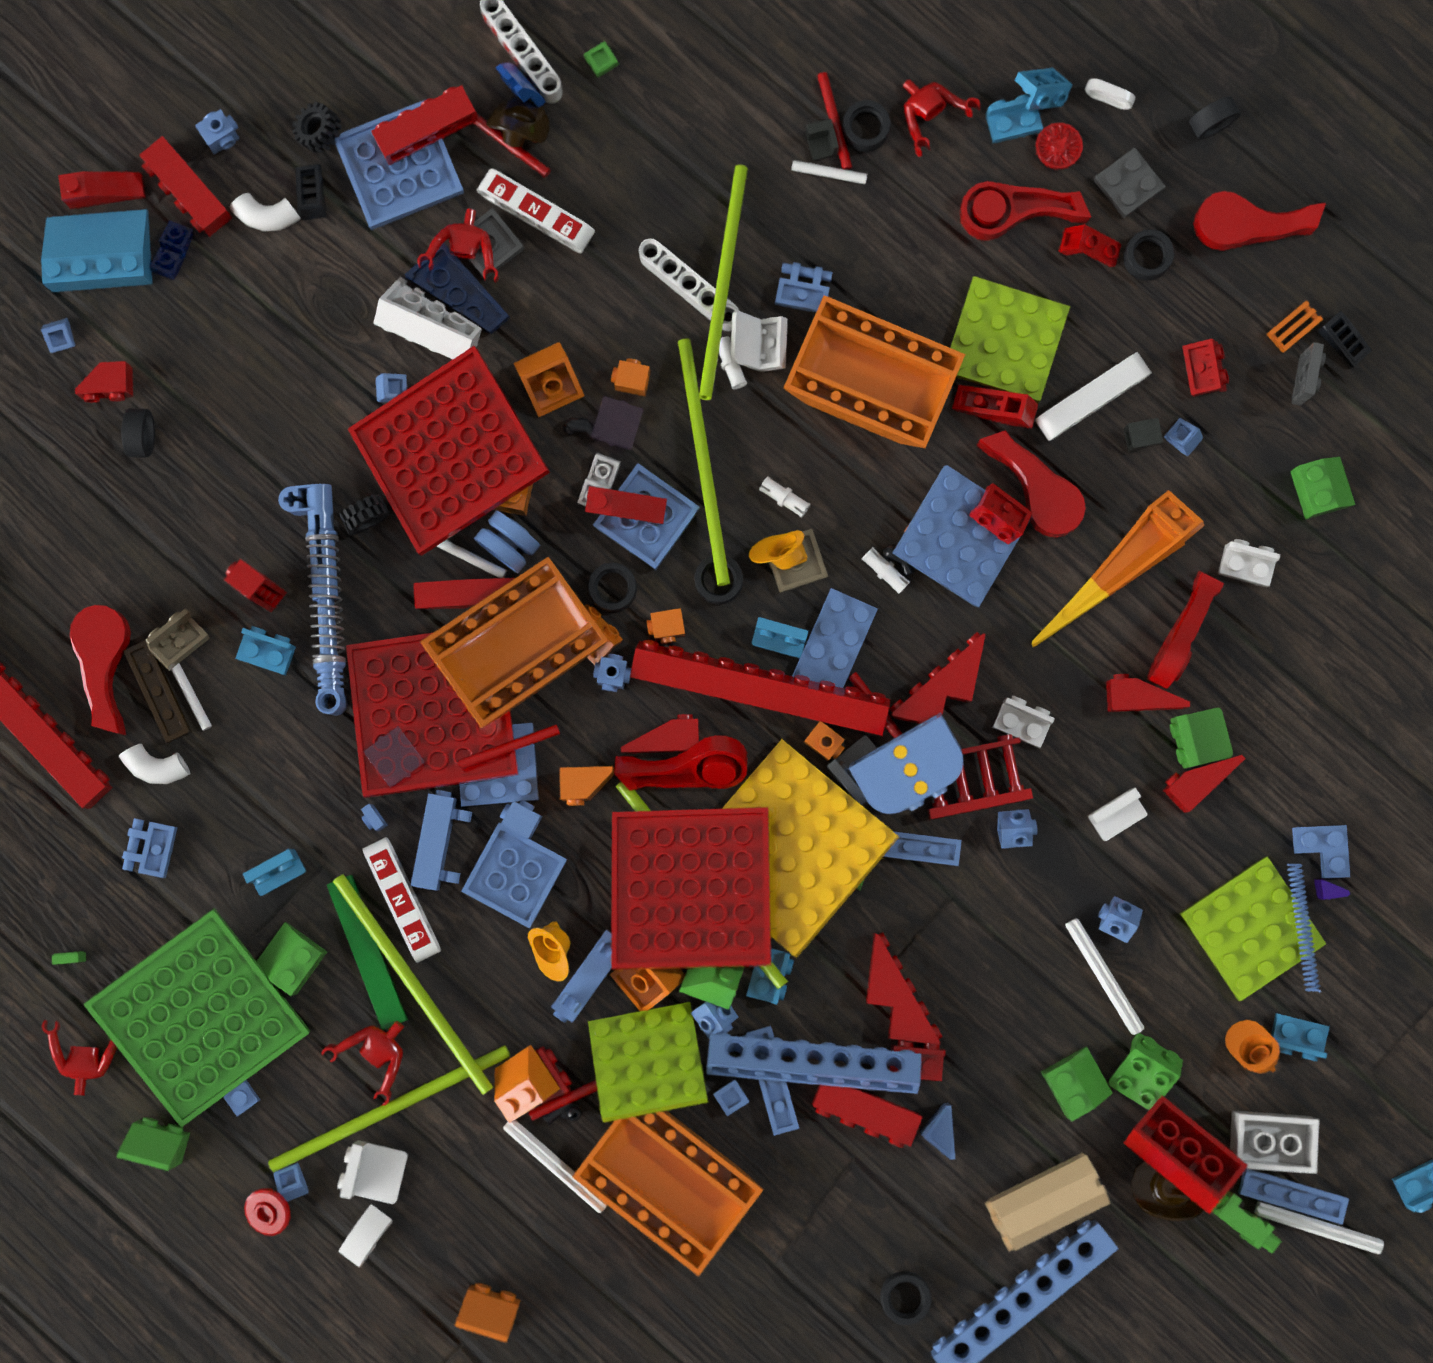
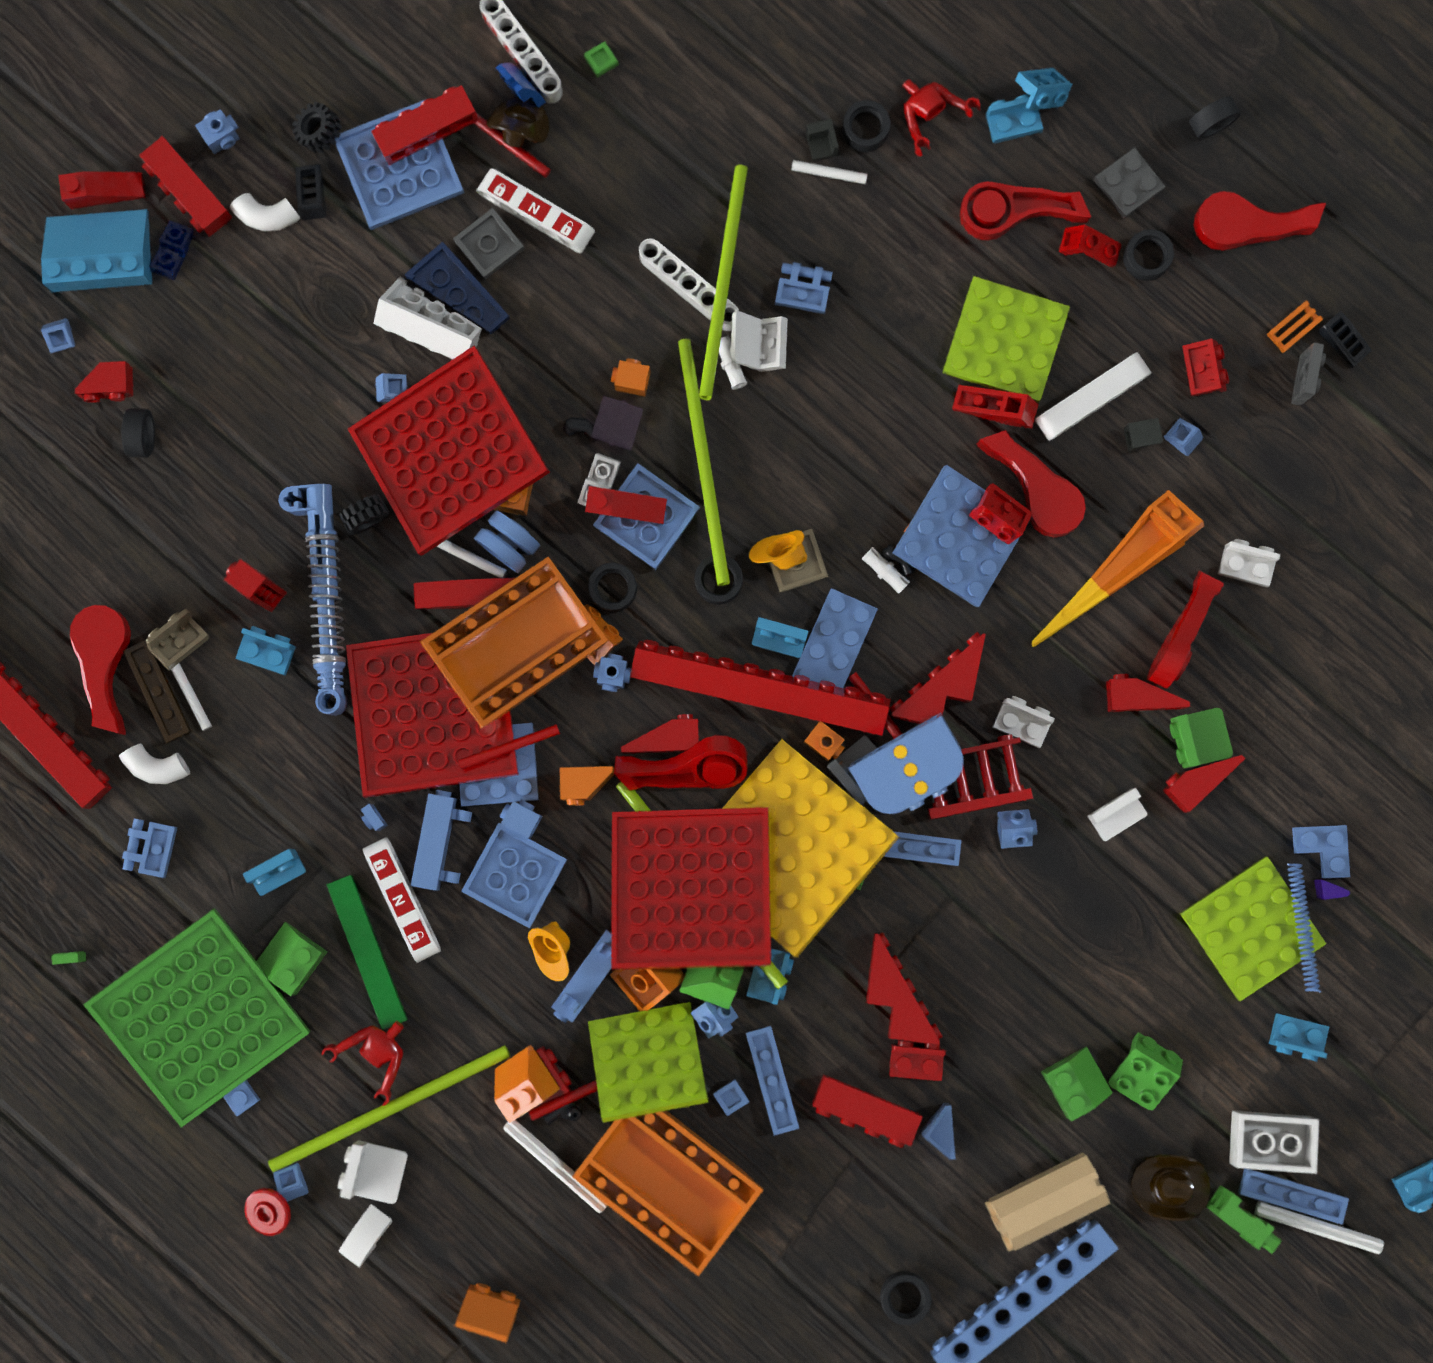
red piece [42,1020,117,1096] -> none
bright green slope [117,1117,190,1171] -> none
lime piece [333,874,493,1095] -> none
piece [364,726,425,788] -> none
red piece [417,209,499,283] -> none
orange slope [514,342,584,417] -> none
orange brick [647,608,685,644] -> none
medium blue brick [707,1033,921,1094] -> none
white pin [759,477,811,518] -> none
orange slope [784,295,966,448] -> none
red bar [817,72,852,170] -> none
red wheel [1035,123,1083,170] -> none
white axle [1066,918,1144,1035] -> none
white tile [1085,79,1135,109] -> none
medium blue brick [1098,896,1143,943] -> none
red brick [1124,1096,1248,1214] -> none
orange piece [1225,1020,1280,1073] -> none
bright green slope [1290,457,1355,520] -> none

